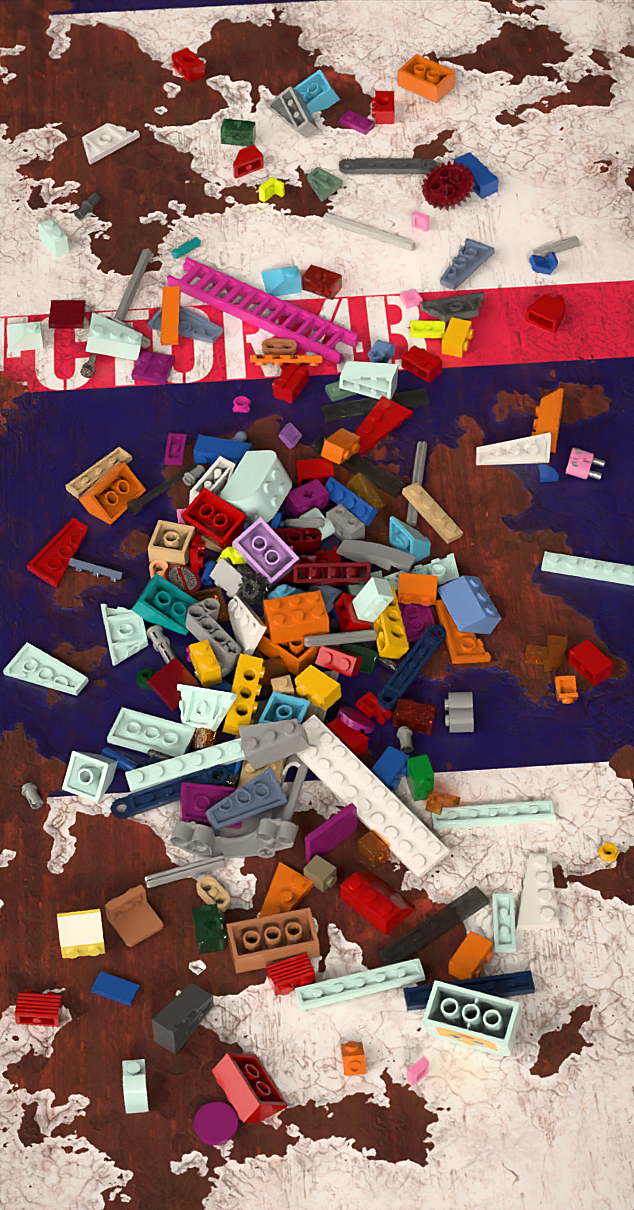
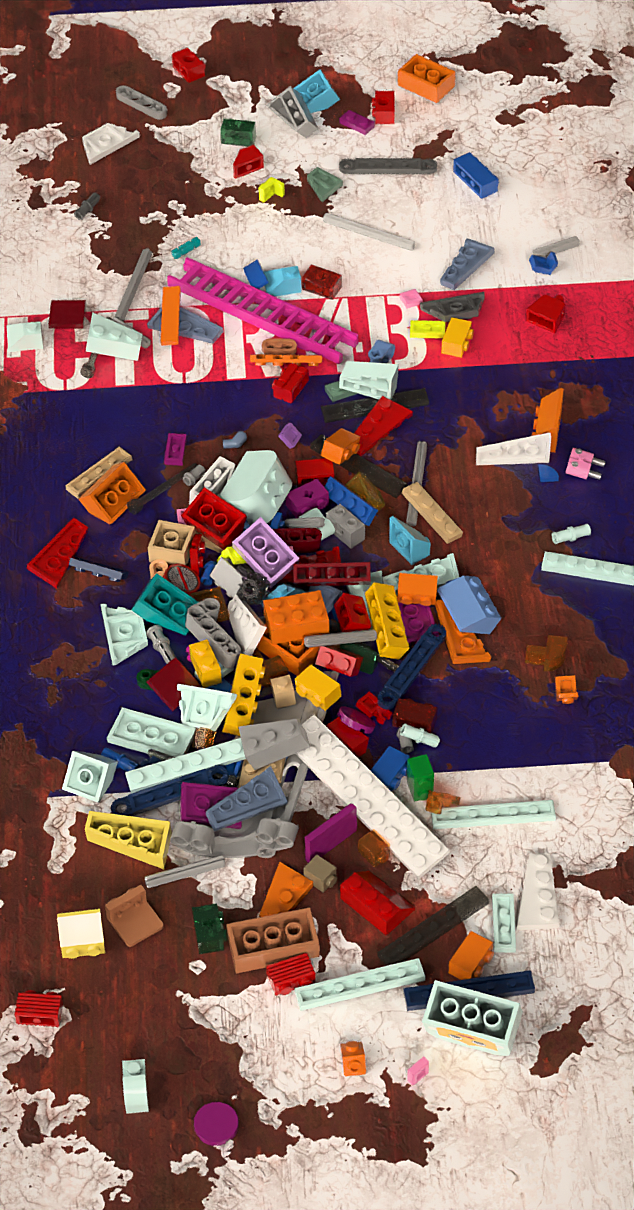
light aqua wing [3,642,89,696] -> none
light grey pin [22,783,43,809] -> none
light aqua brick [38,219,70,258] -> none
blue tile [91,971,140,1006] -> none
magenta plate [131,350,175,385] -> none
dark grey wedge [152,983,214,1054] -> none
blue brick [193,435,252,469] -> none
tan plate [196,876,231,912] -> none
red slope [212,1053,288,1123] -> none
dark pink plate [232,396,251,413] -> none
medium azure slope [258,692,311,724] -> none
light grey slope [336,539,416,573] -> none
light aqua brick [352,577,394,622] -> none
red brick [401,345,443,383] -> none
bright pink tile [412,211,430,232] -> none
dark red gear [421,161,475,210] -> none
light grey brick [445,692,474,732] -> none
red brick [569,639,614,687] -> none
yellow plate [598,843,619,862] -> none
none -> light yellow wedge [85,811,172,869]
none -> light grey beam [116,86,167,119]
none -> blue slope [243,259,269,289]
none -> light aqua axle [400,723,440,747]
none -> light aqua pin [552,524,591,544]

